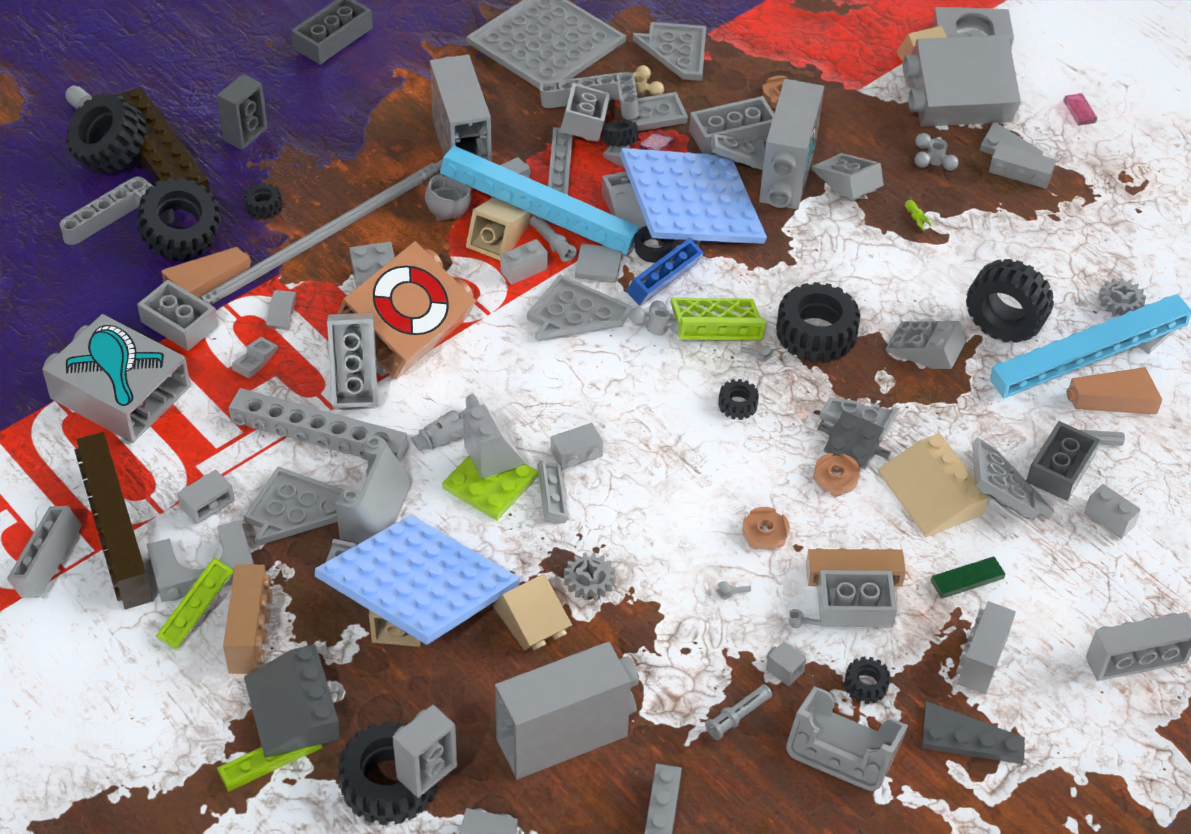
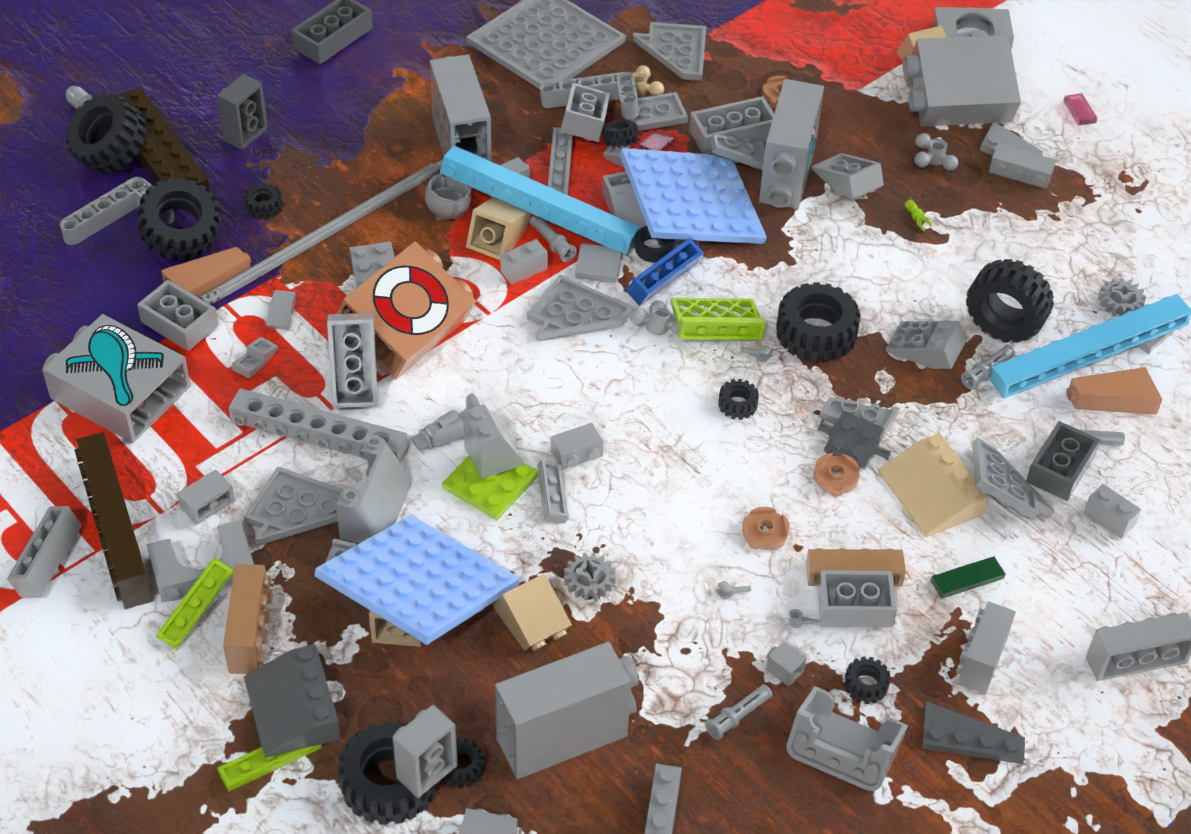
none -> black tyre [443,738,485,788]
none -> light grey pin [961,345,1015,390]

